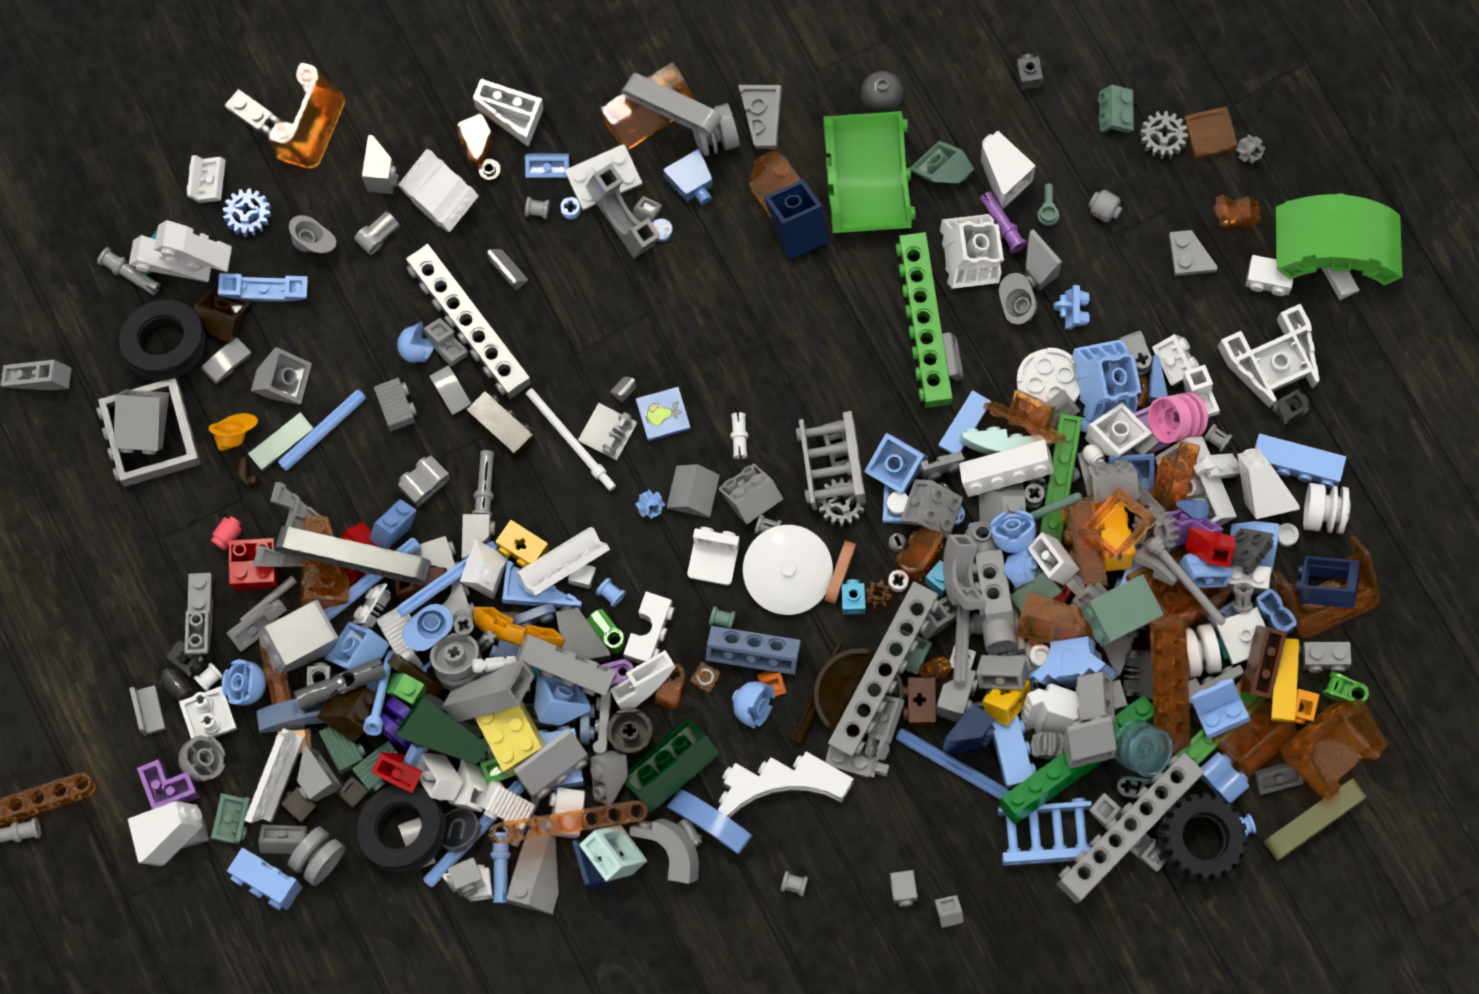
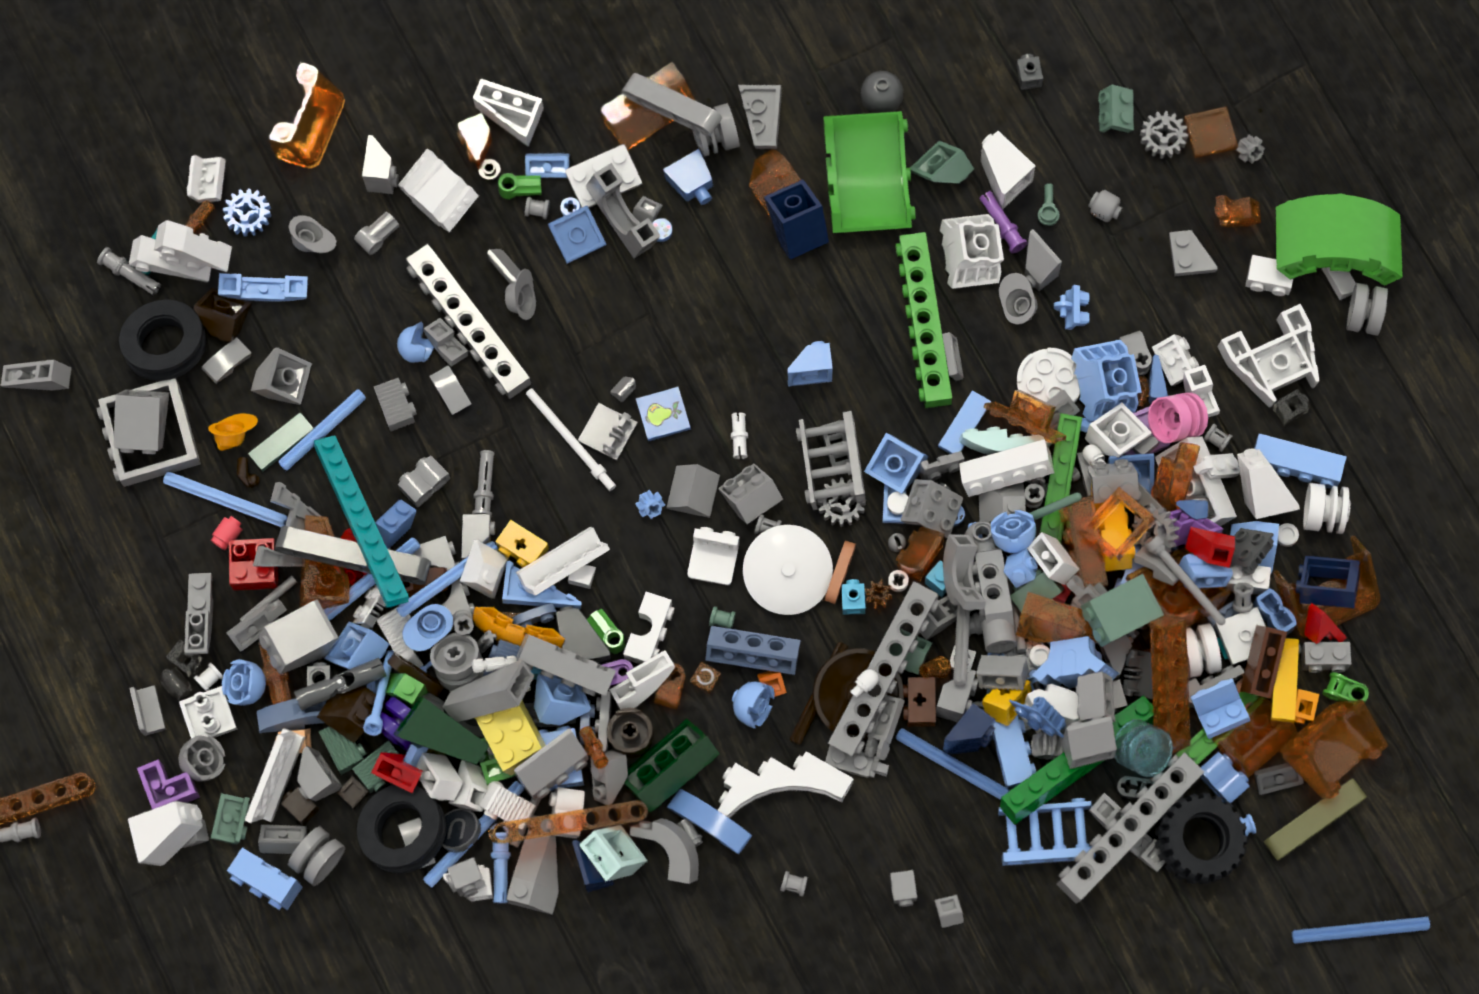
hinge [225,89,284,139] -> none
brick [467,391,534,459] -> none
light blue bush [596,578,626,607] -> none
none -> light blue axle [163,472,288,527]
none -> clear orange axle [185,200,215,234]
none -> teal plate [314,435,409,608]
none -> bright green piece [498,173,541,199]
none -> light grey piece [505,269,536,320]
none -> medium blue tile [548,205,606,264]
none -> clear orange pin [579,726,609,768]
none -> light blue slope [788,341,832,386]
none -> white cylinder [850,669,879,698]
none -> medium blue hinge [1009,697,1066,738]
none -> medium blue axle [1292,917,1430,944]
none -> red slope [1305,603,1347,644]
none -> light grey wheel [1347,283,1388,336]

